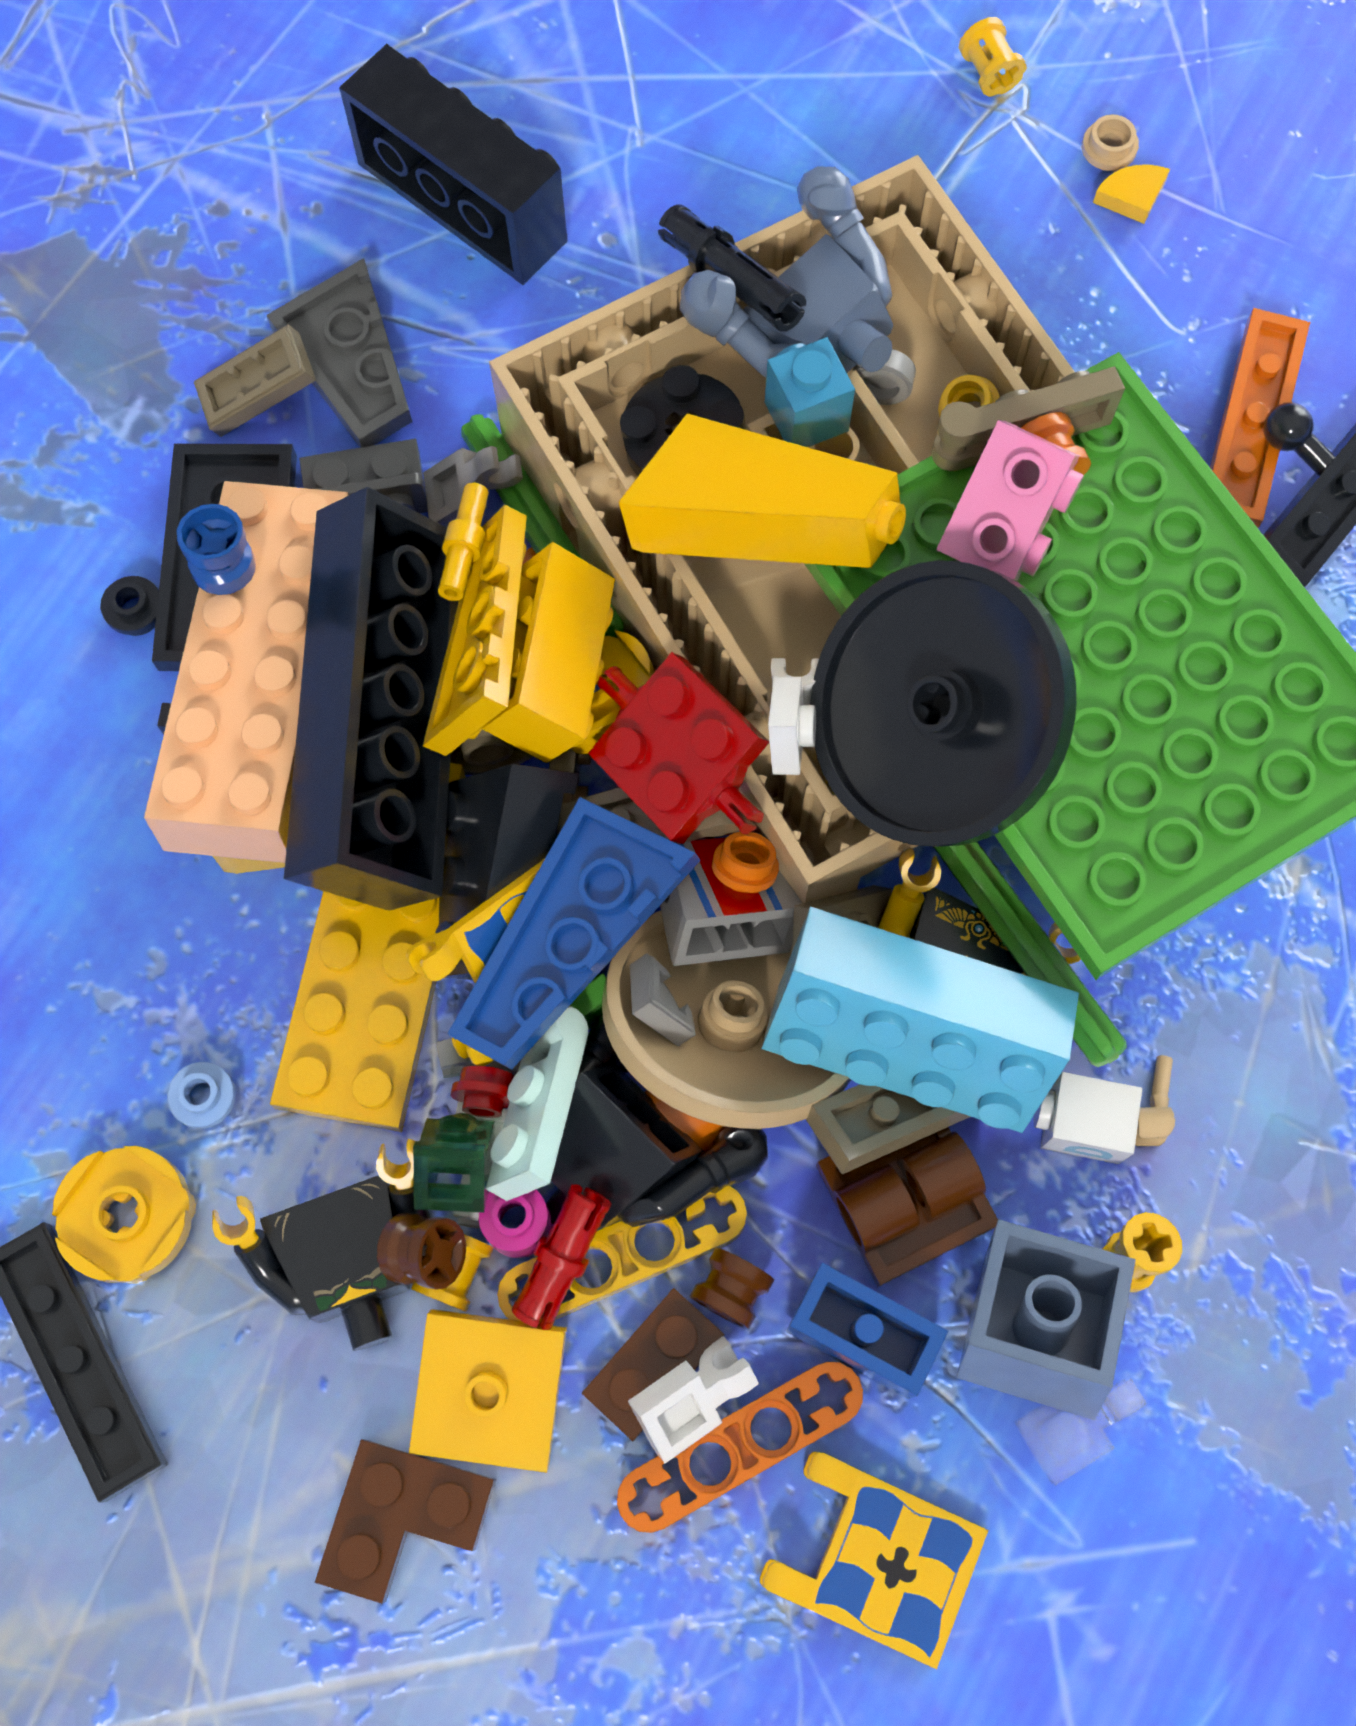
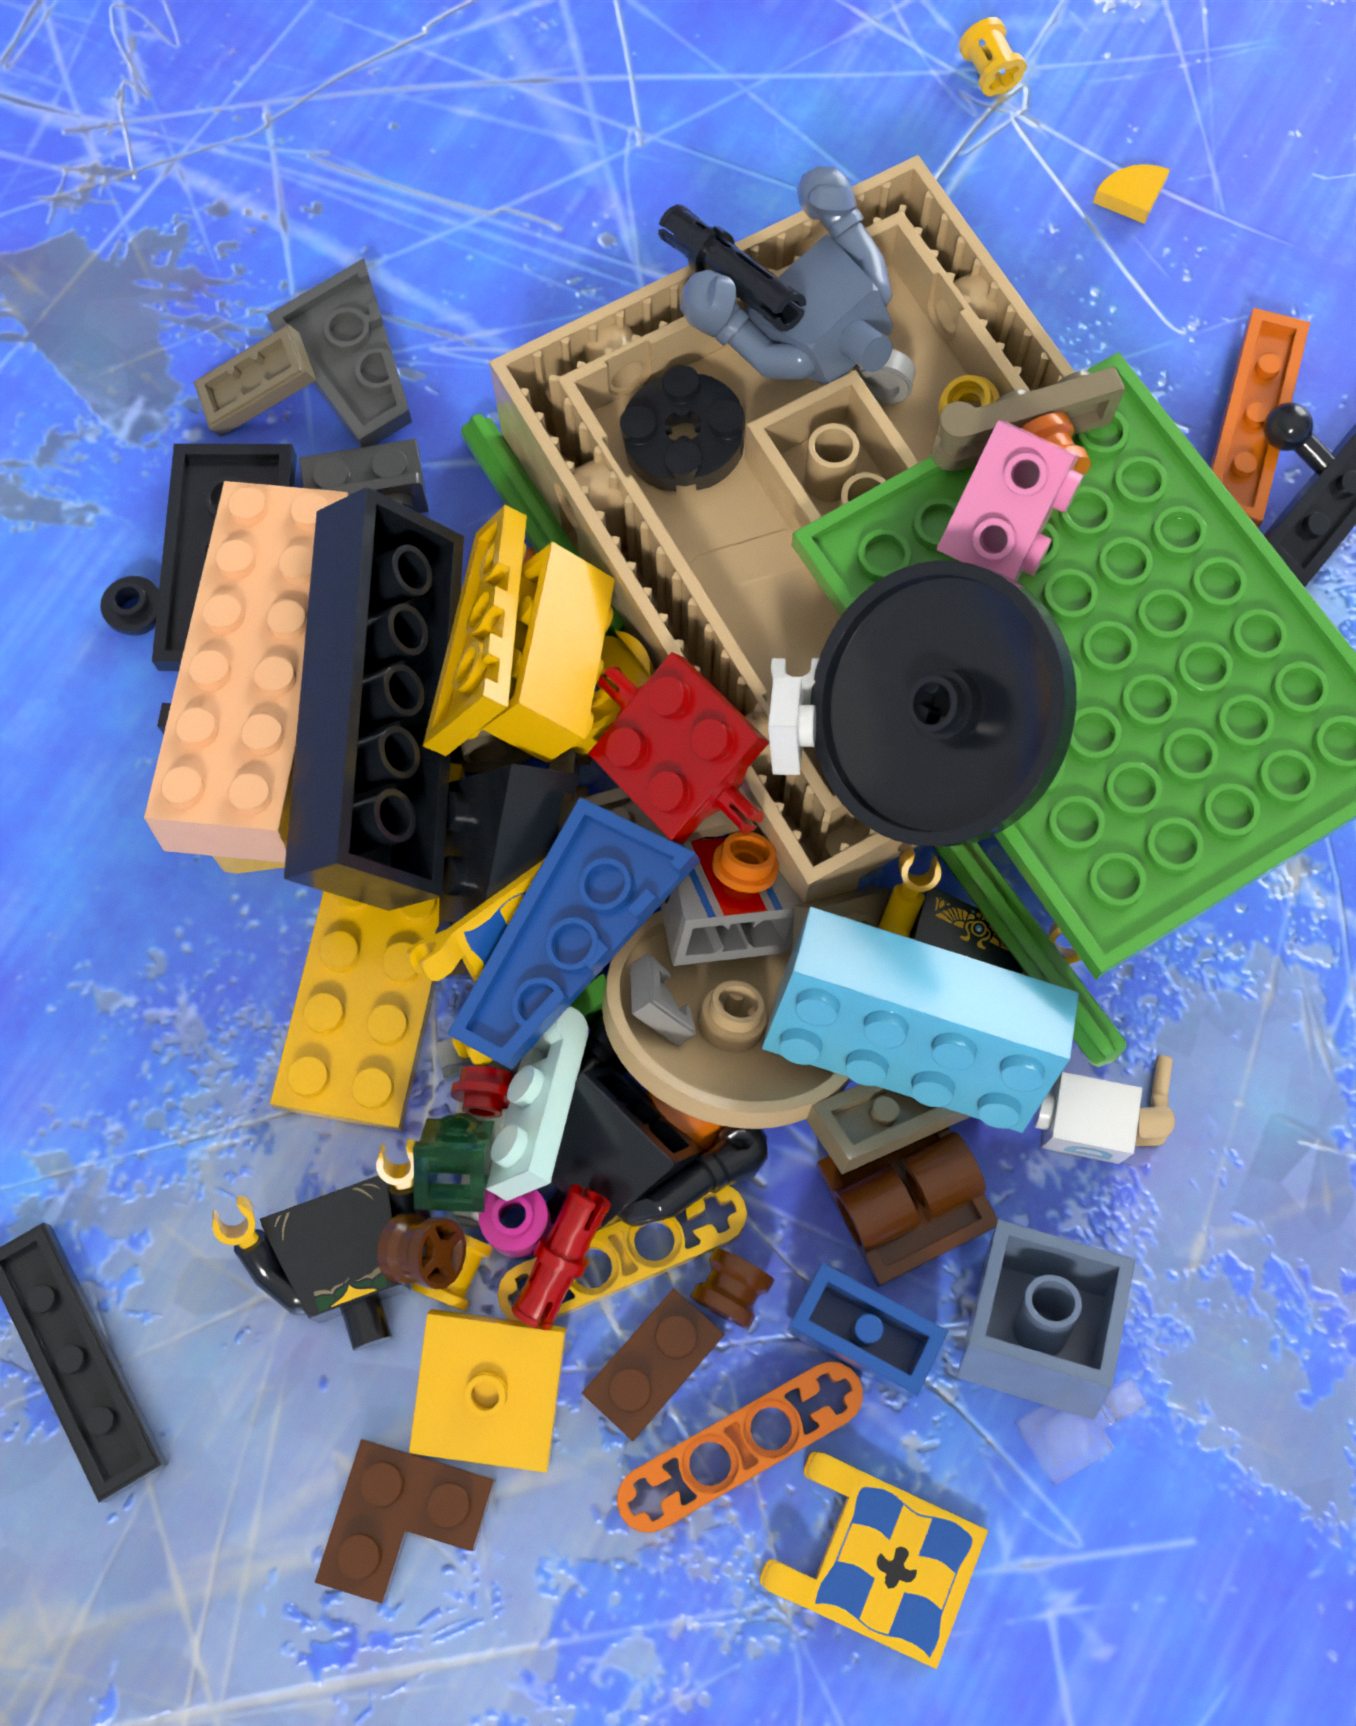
yellow plate [52,1146,196,1284] -> none
light blue plate [167,1062,236,1129] -> none
blue wheel [177,504,256,595] -> none
black brick [339,44,567,285] -> none
light grey plate [423,446,523,527] -> none
yellow bar [438,483,489,601] -> none
yellow slope [619,414,906,568] -> none
white plate [628,1336,759,1464] -> none
dark azure brick [764,337,855,447] -> none
tan plate [1082,114,1139,171] -> none
yellow bush [1102,1212,1183,1293] -> none

